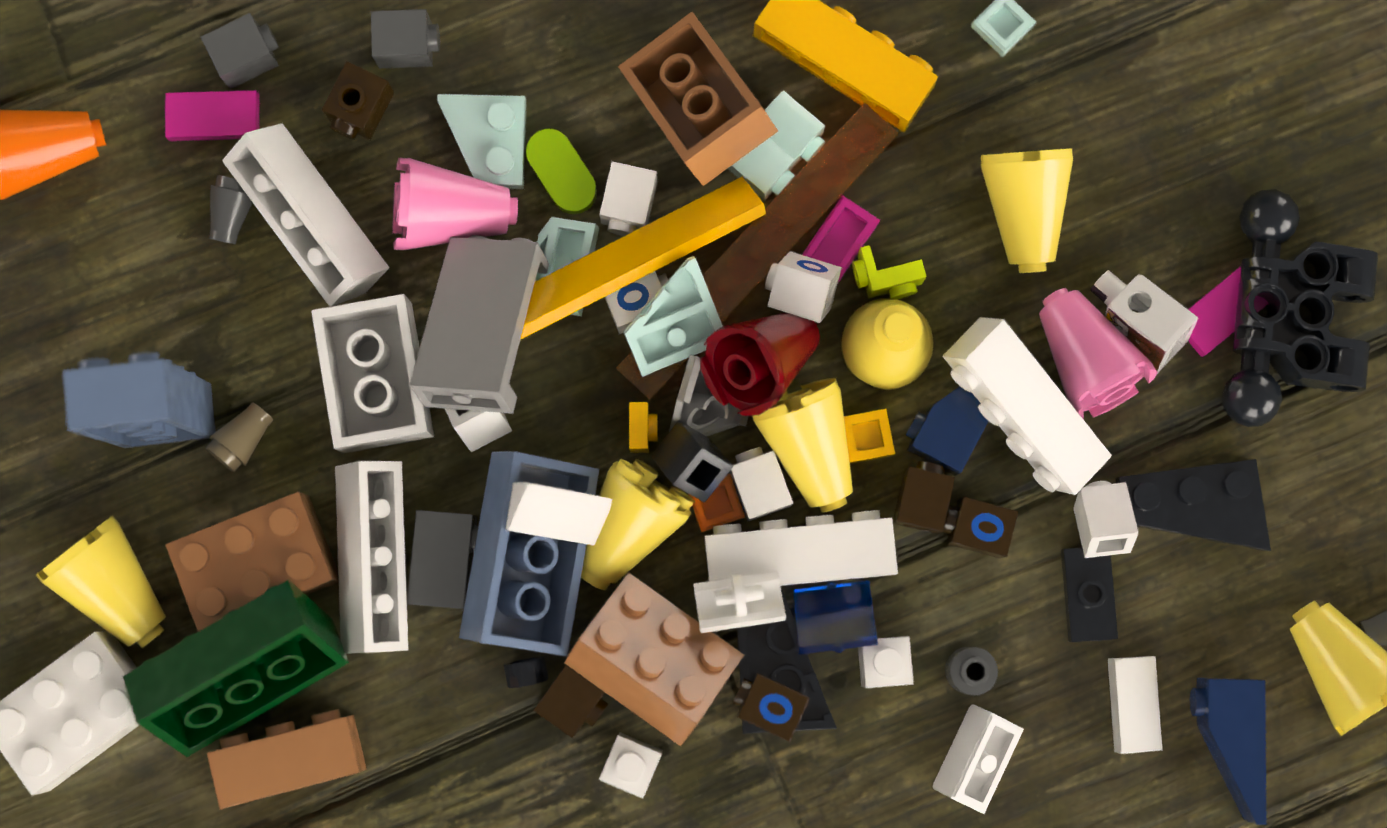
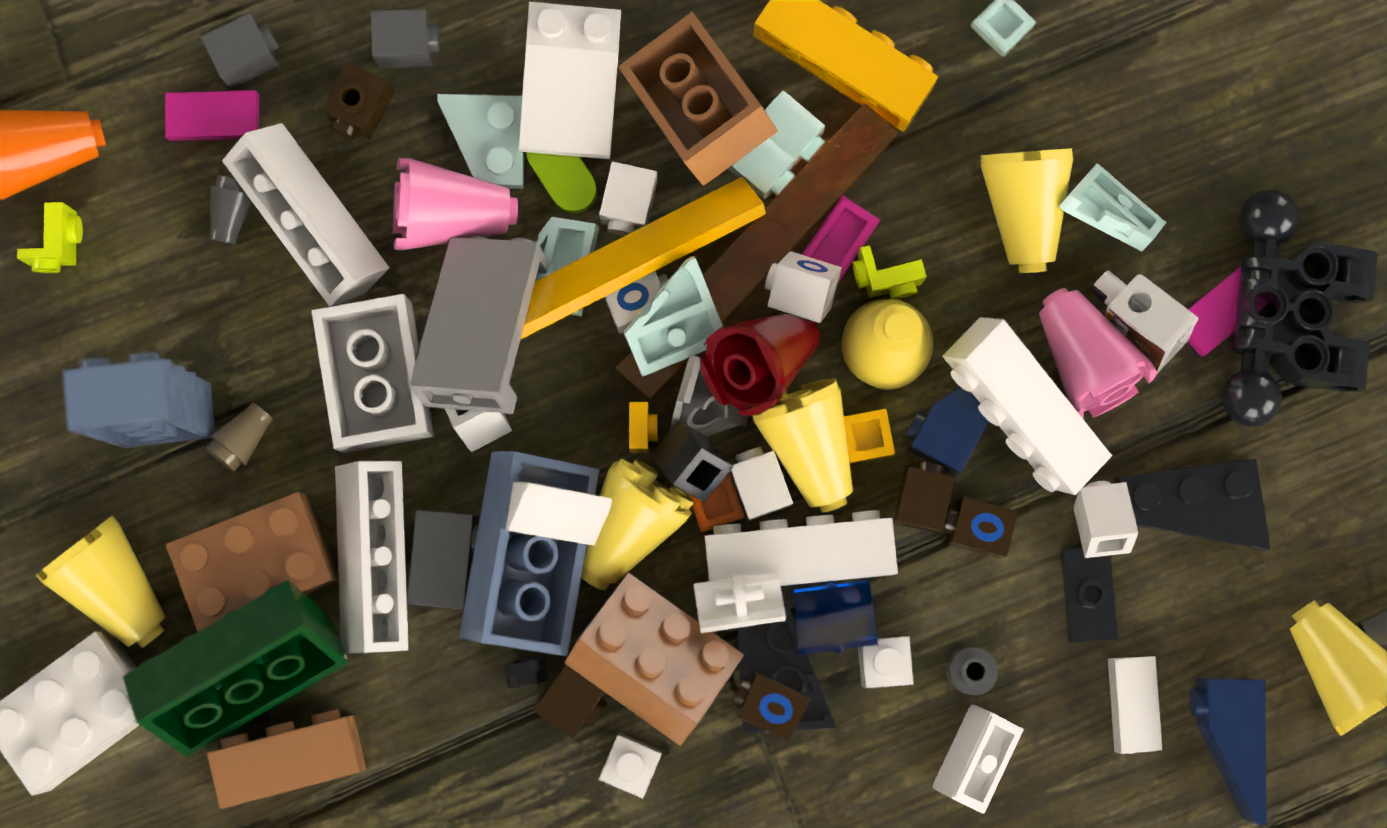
none -> neon yellow bracket [17,202,83,273]
none -> white slope [518,2,621,159]
none -> light aqua wing [1058,163,1166,251]

